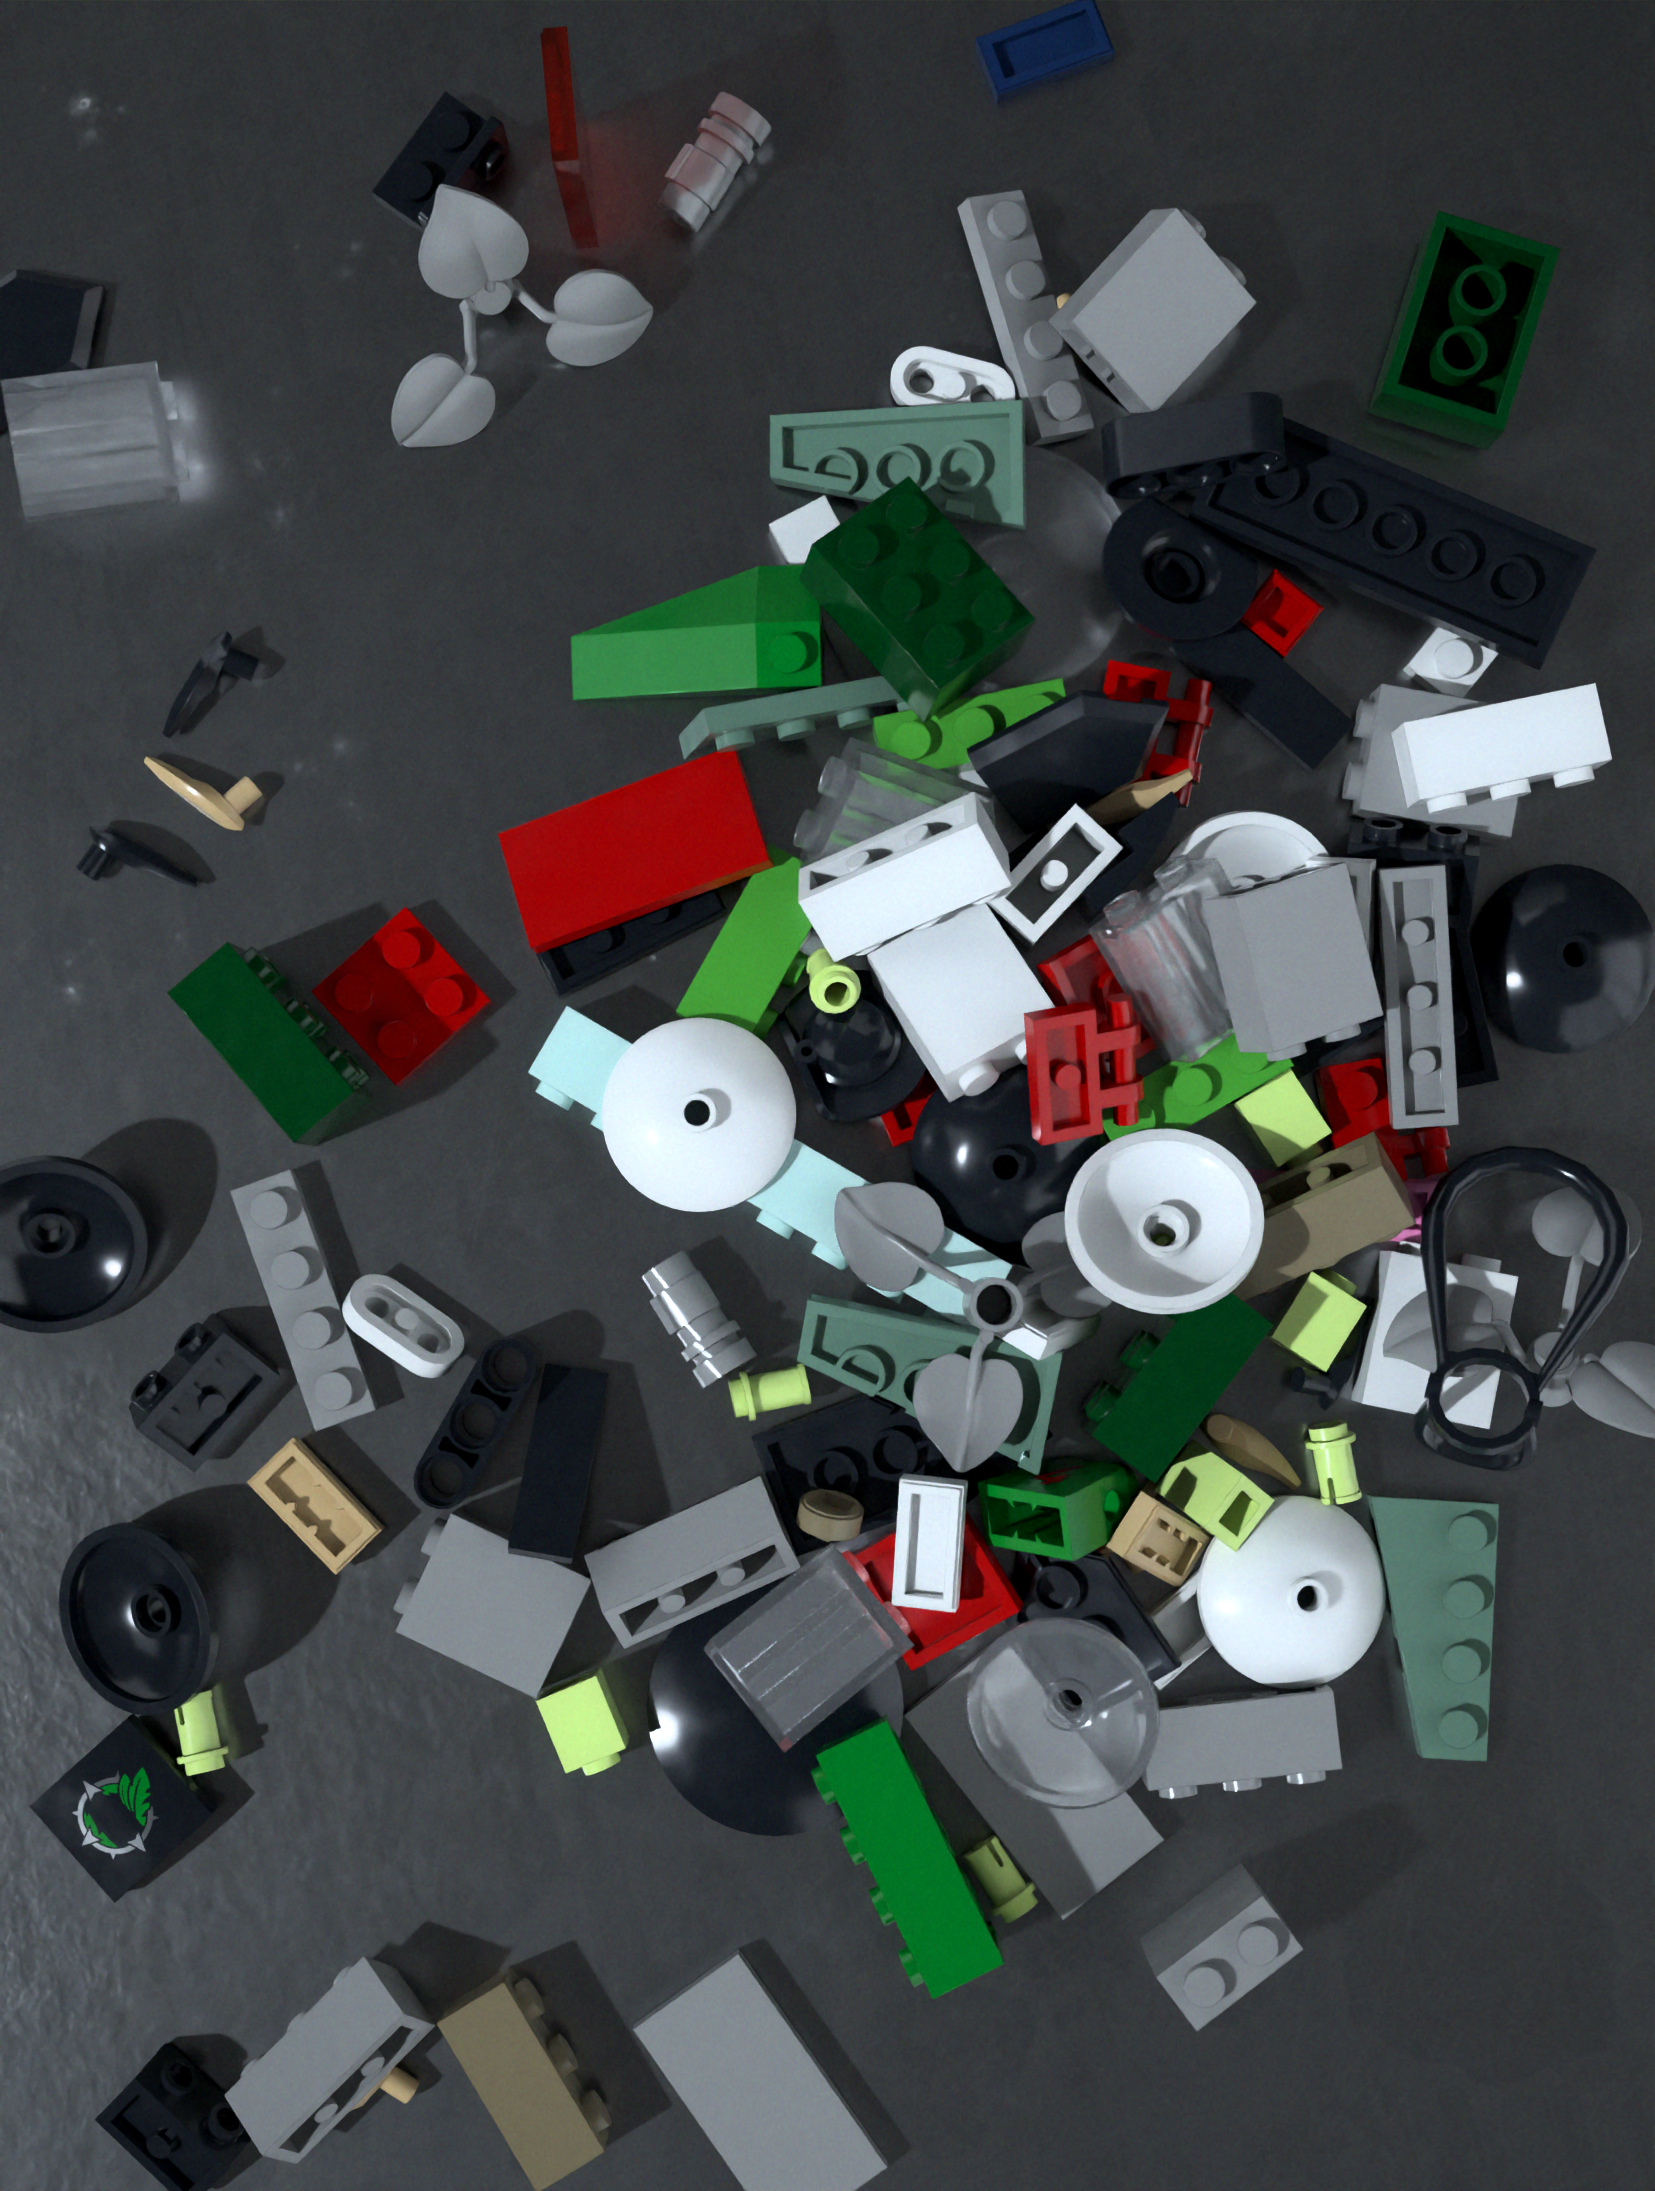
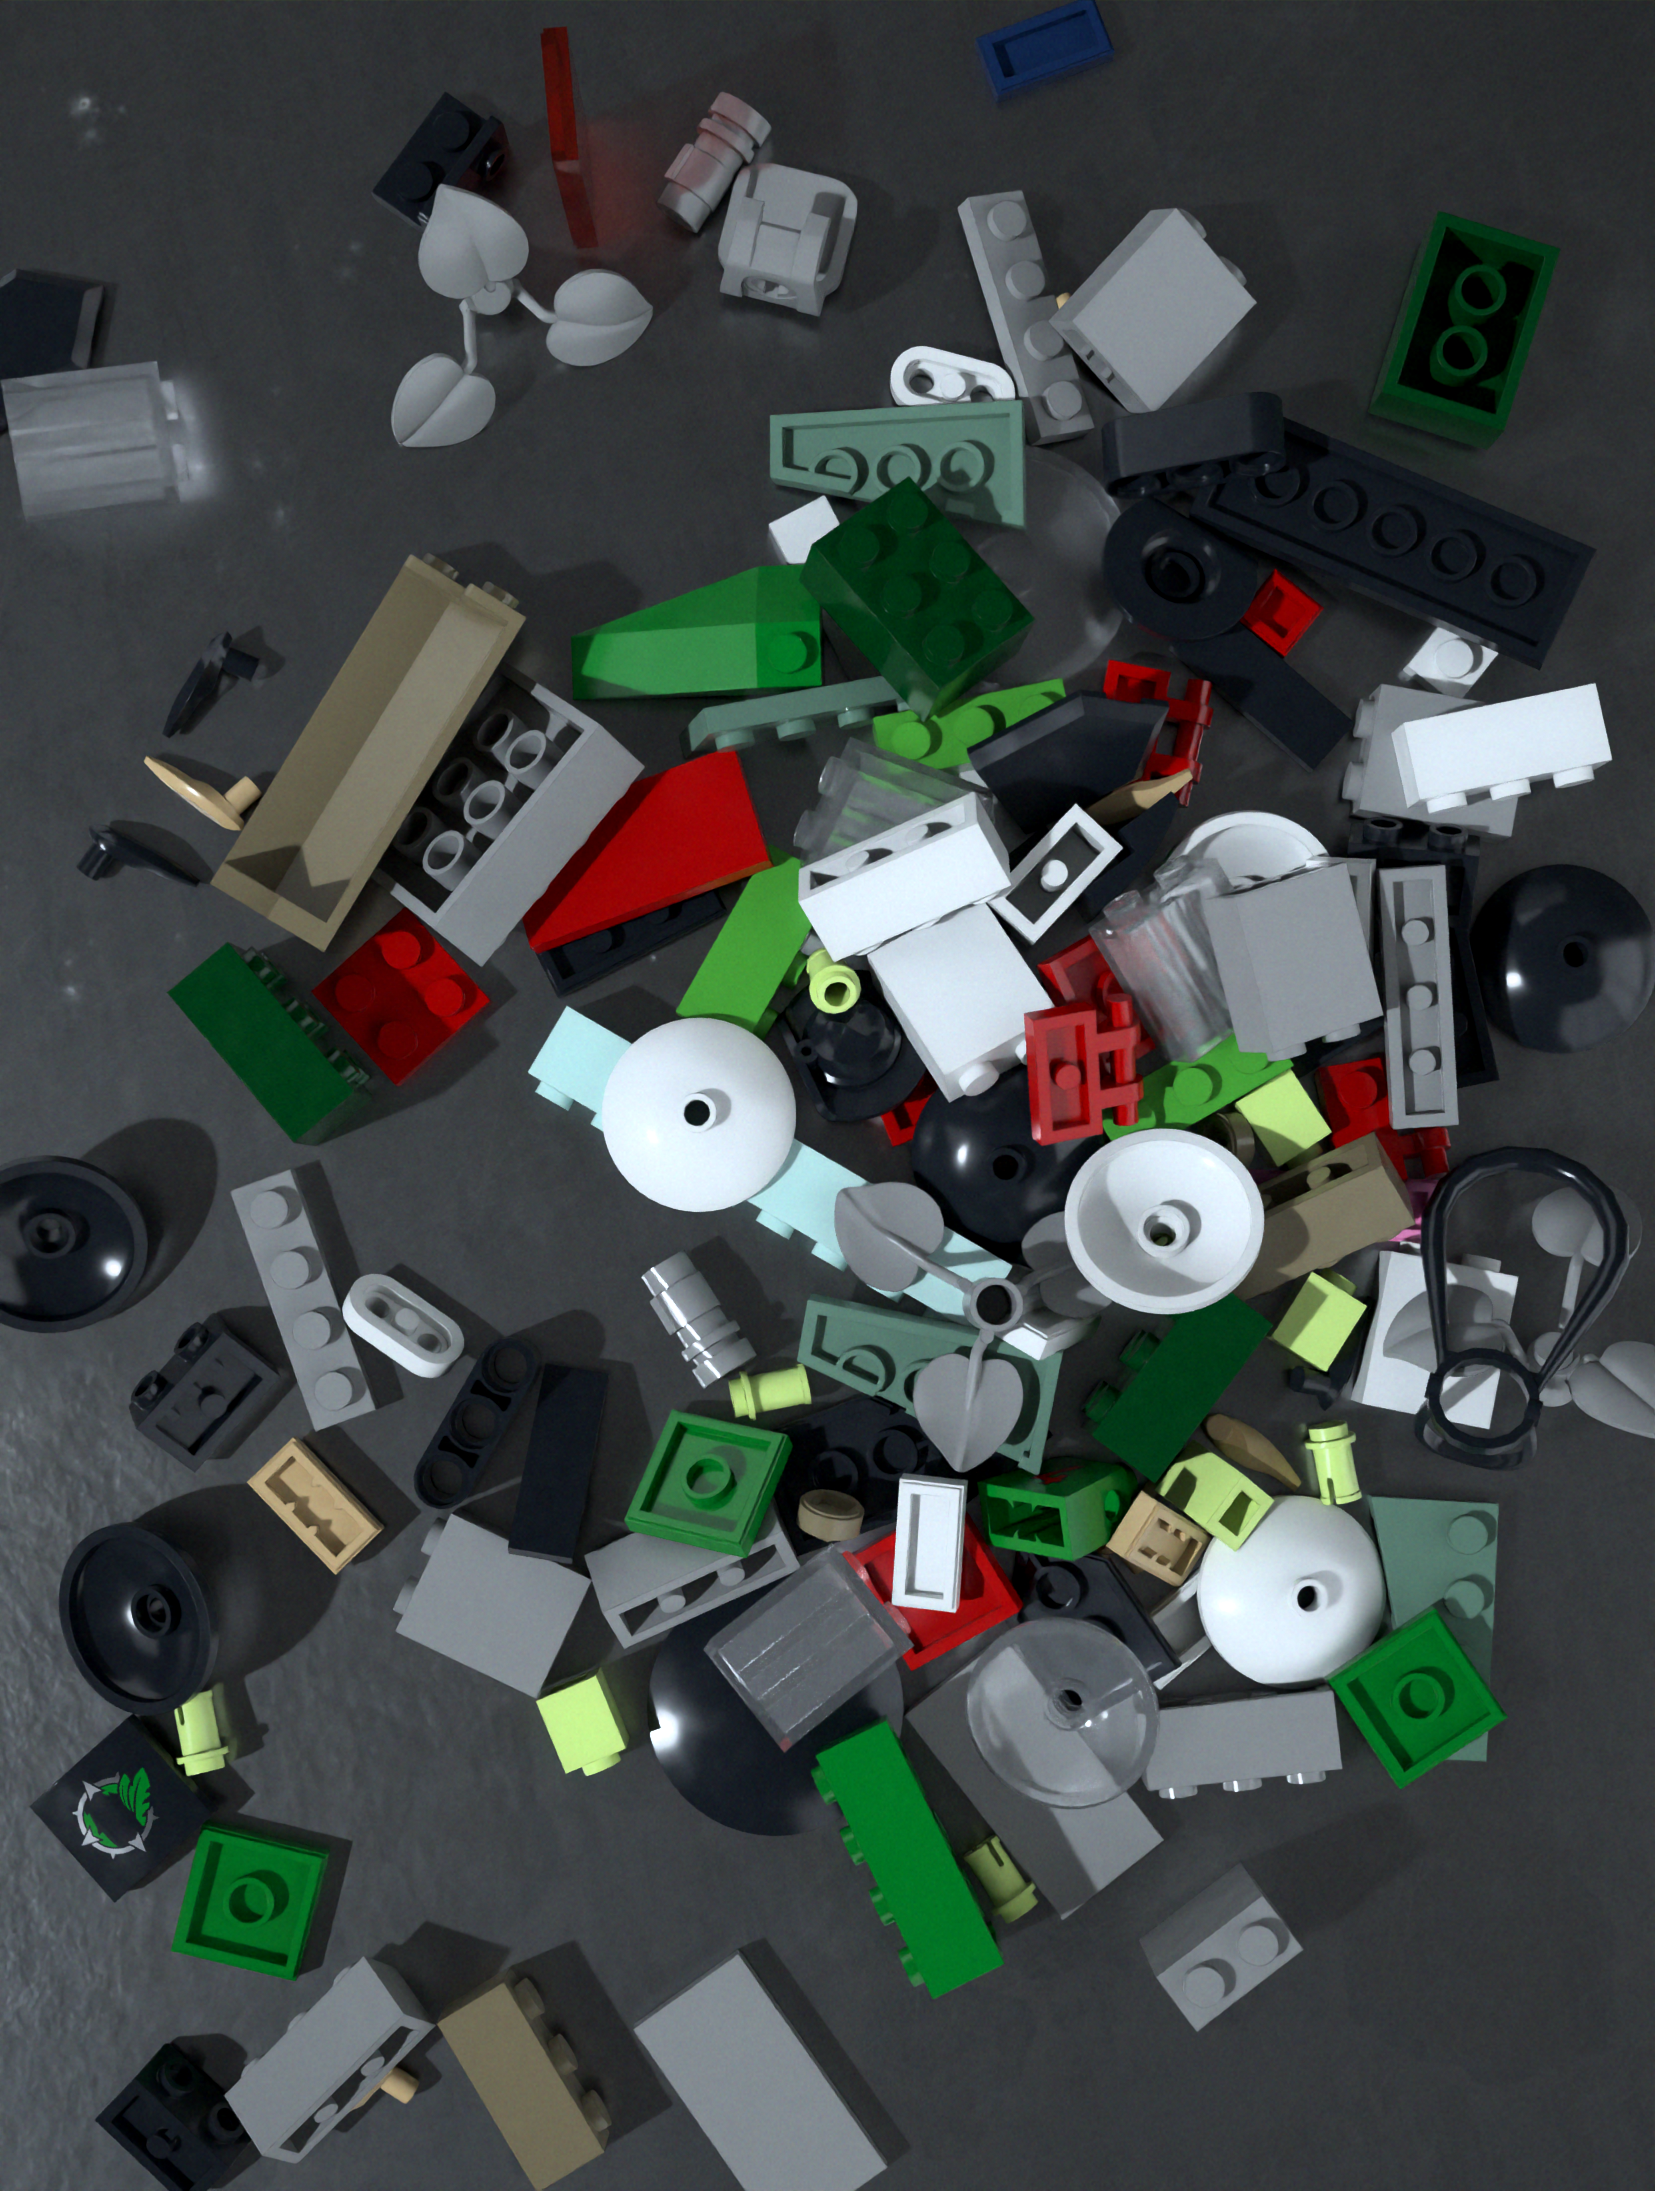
none -> green tile [171,1820,330,1981]
none -> dark tan panel [210,553,526,952]
none -> light grey slope [370,659,645,967]
none -> green tile [624,1409,793,1559]
none -> light grey piece [718,163,858,317]
none -> dark tan tile [1197,1111,1255,1169]
none -> green tile [1324,1606,1508,1790]

